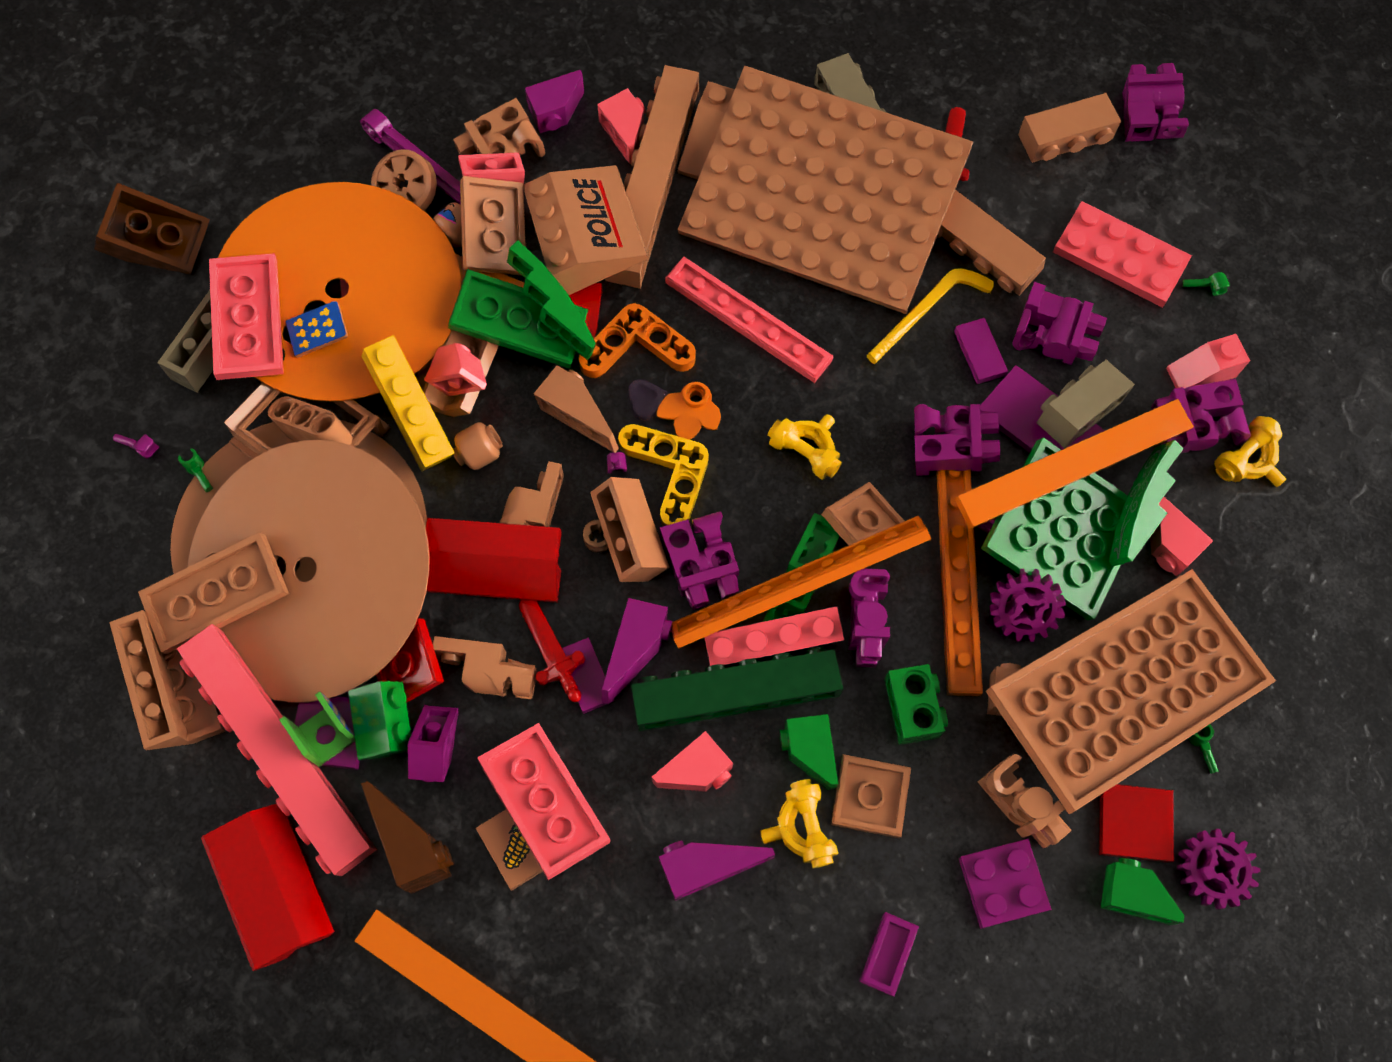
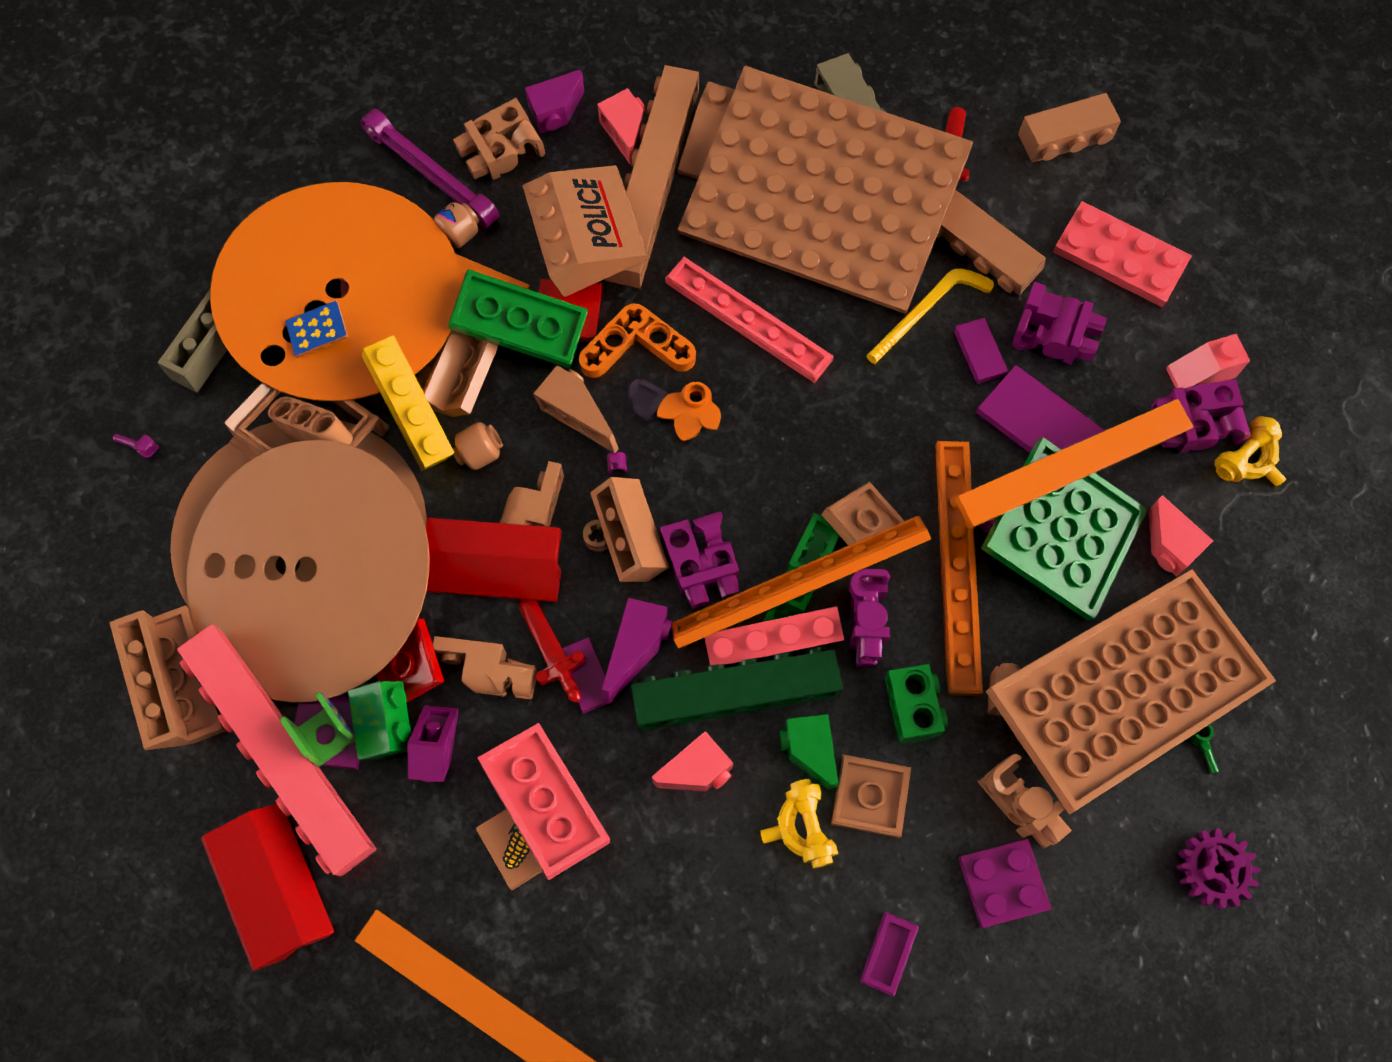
reddish brown slope [94,183,210,274] -> none
nougat plate [138,532,289,654] -> none
green hand [178,448,213,492] -> none
coral plate [209,253,284,380] -> none
reddish brown slope [361,781,454,894] -> none
nougat wheel [371,149,437,211] -> none
coral slope [424,343,487,396] -> none
coral slope [458,153,525,191] -> none
nougat plate [460,176,526,275] -> none
green slope [507,240,596,360] -> none
yellow beam [618,424,709,526] -> none
magenta slope [659,840,775,901] -> none
yellow piece [767,414,842,480] -> none
magenta hips [914,404,1000,476] -> none
magenta gear [989,568,1066,642] -> none
dark tan brick [1036,360,1135,449] -> none
red tile [1099,784,1174,863] -> none
green slope [1100,858,1184,925] -> none
slope [1109,439,1184,567] -> none
magenta hips [1122,63,1189,142] -> none
green hand [1182,272,1230,296] -> none

